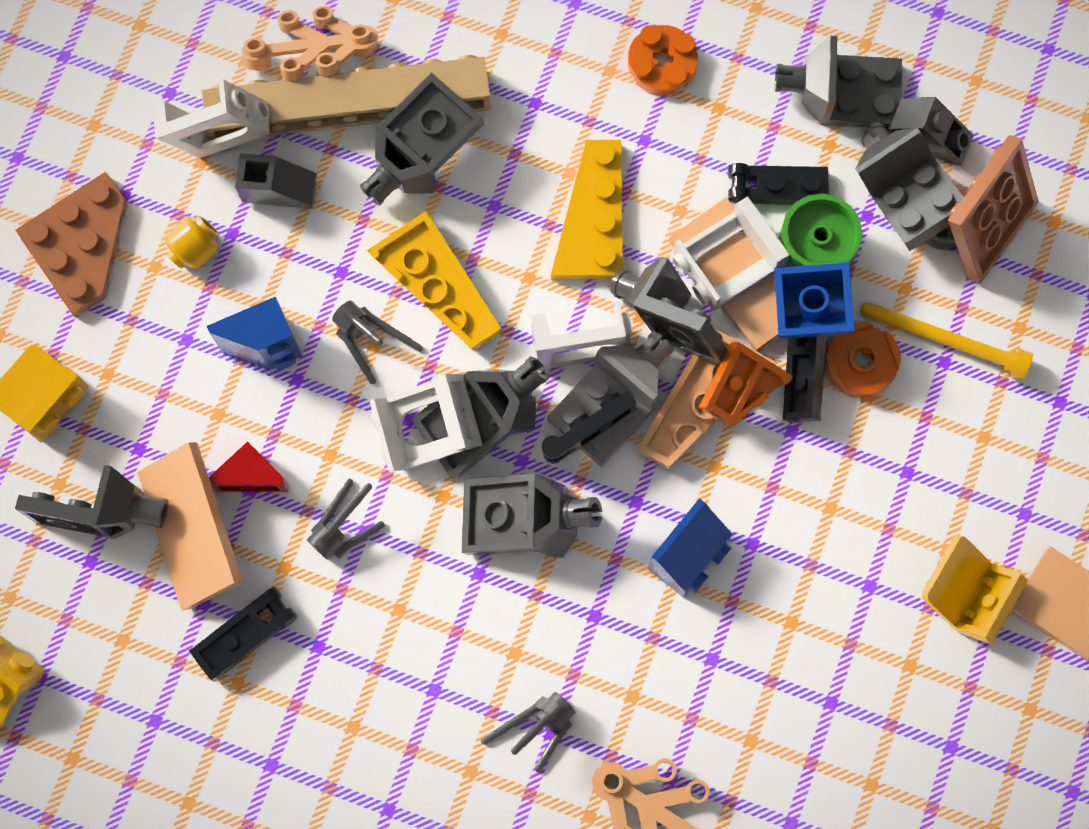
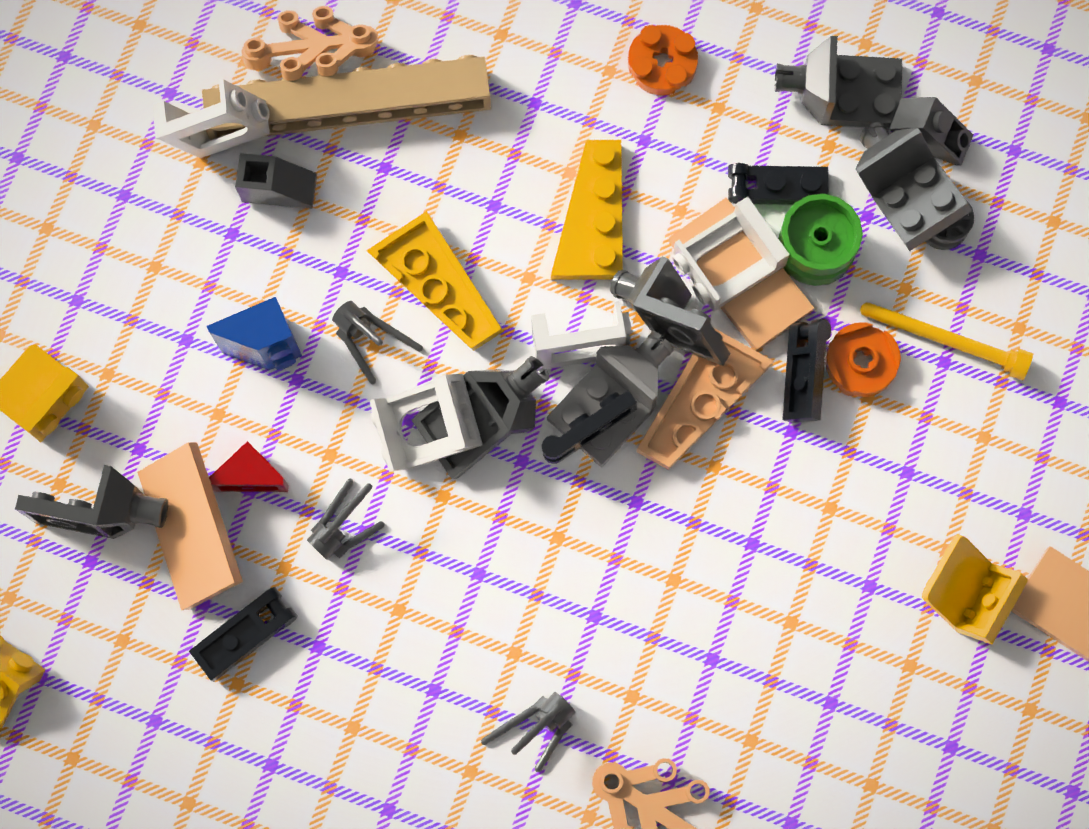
nougat plate [15,171,128,318] -> none
yellow head [165,215,220,269] -> none
dark grey plate [359,72,484,206] -> none
dark grey plate [461,473,602,558] -> none
blue slope [648,498,732,597] -> none
orange wing [699,341,793,425] -> none
blue slope [774,262,855,339] -> none
nougat plate [948,134,1039,284] -> none

